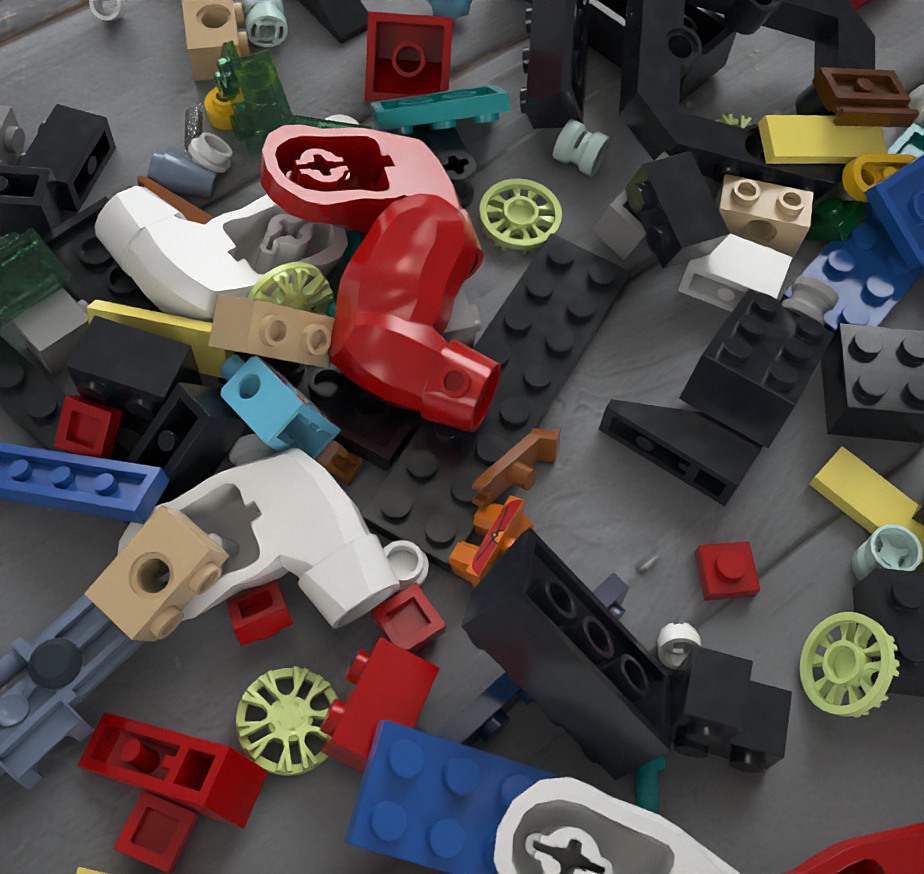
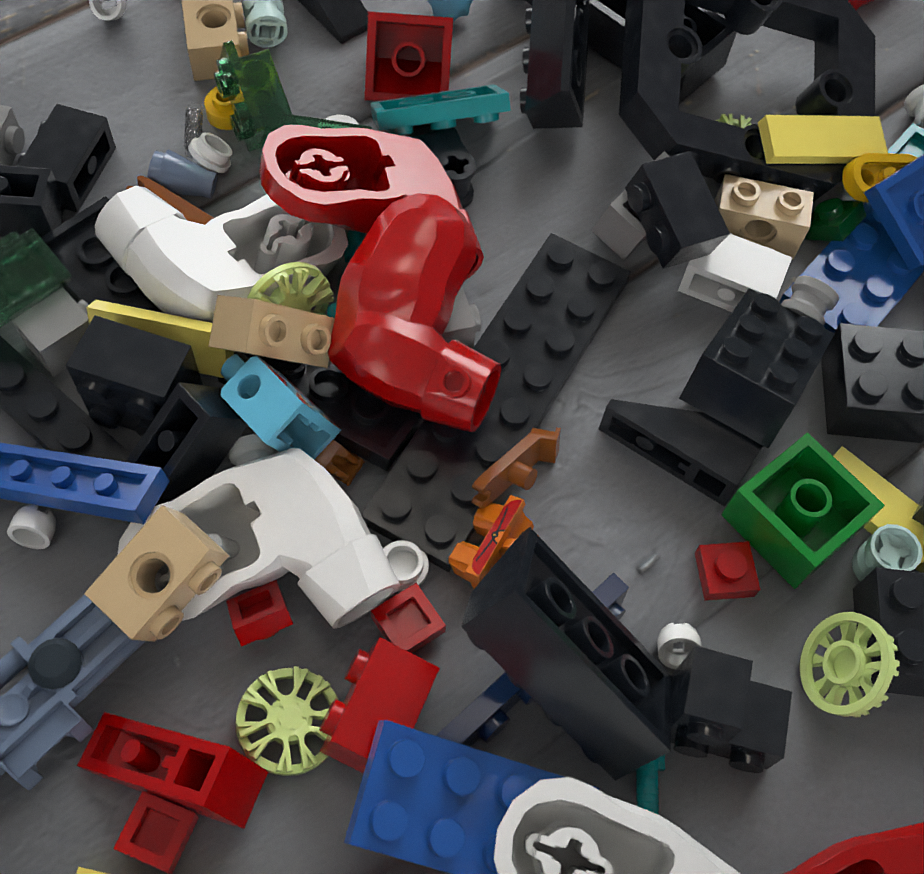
red plate [54,395,122,460] -> none
yellowish green wheel [479,179,562,254] -> none
light aqua wheel [553,119,611,177] -> none
reddish brown plate [812,67,919,127] -> none
none -> white hinge [7,504,56,549]
none -> green brick [721,432,885,589]

